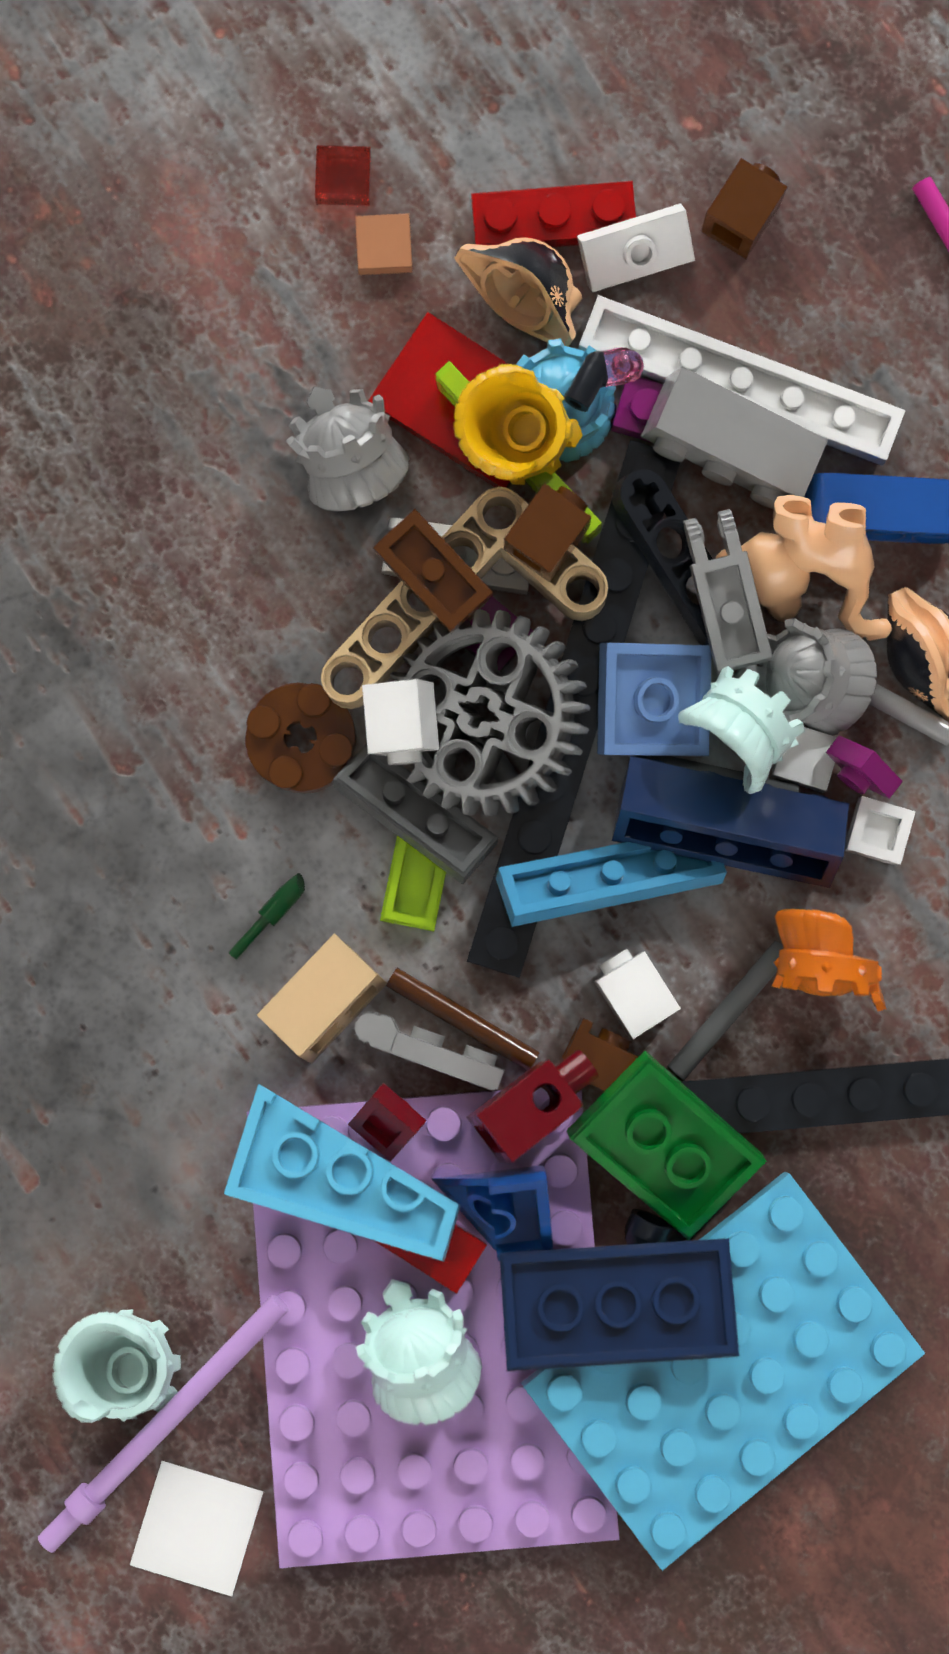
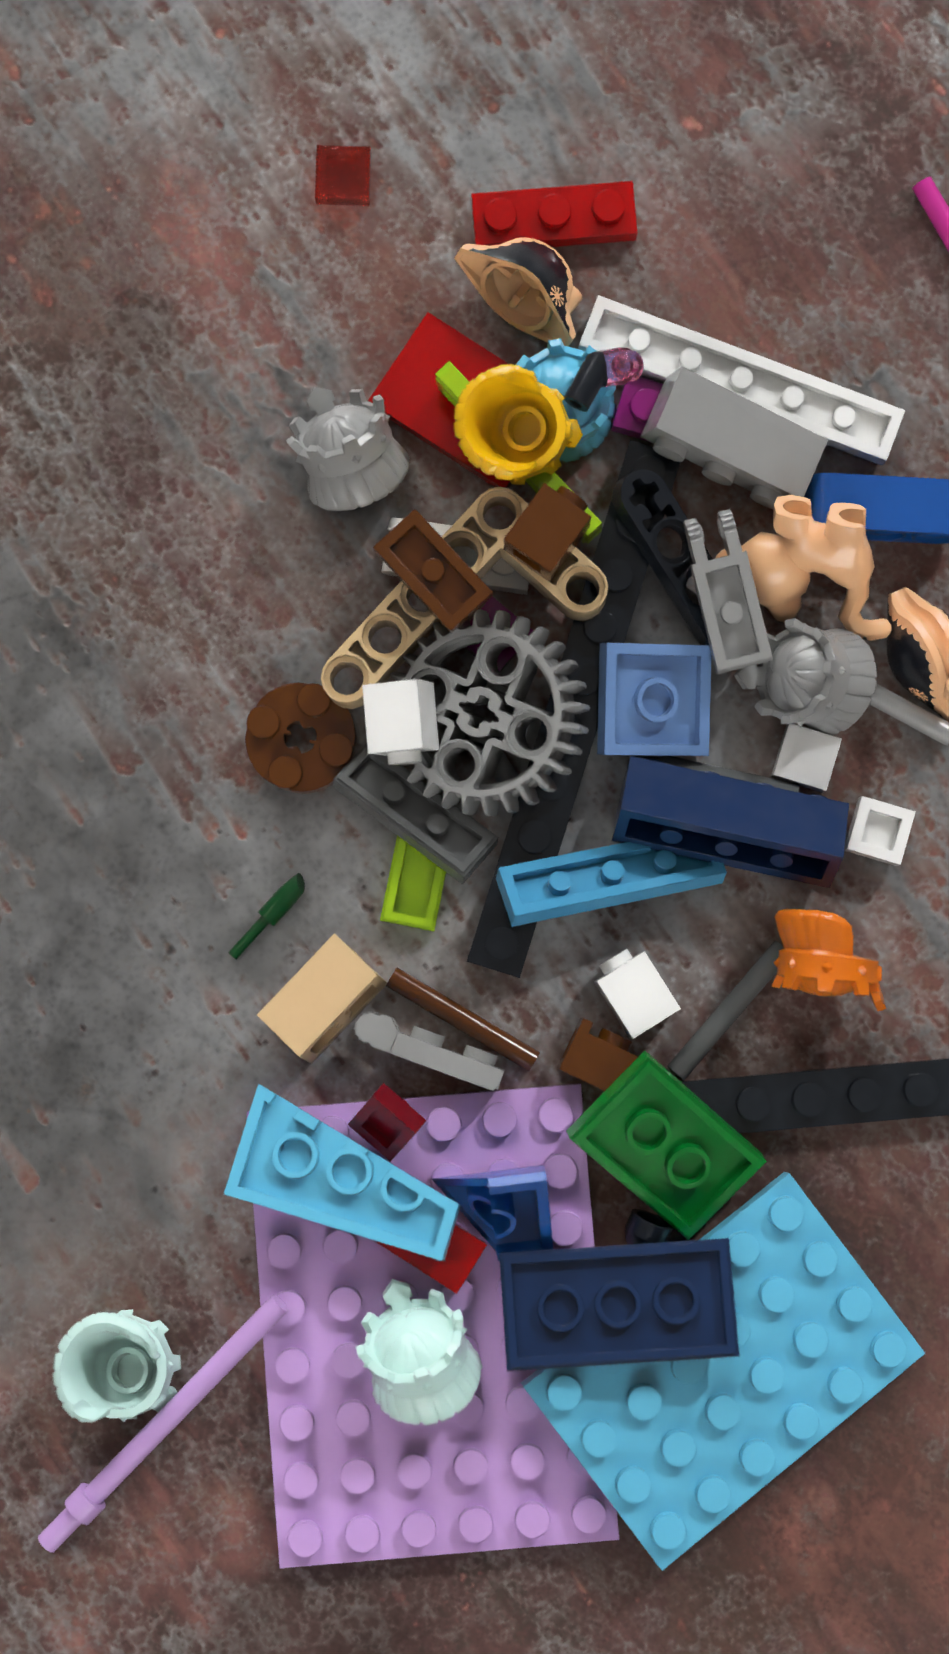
white sticker [130,1461,263,1596] -> none
nougat tile [355,213,413,275] -> none
dark red torso [466,1049,599,1163] -> none
white plate [577,204,695,293] -> none
light aqua hair [678,666,805,794] -> none
reddish brown brick [701,158,788,259] -> none
magenta plate [825,735,903,799] -> none

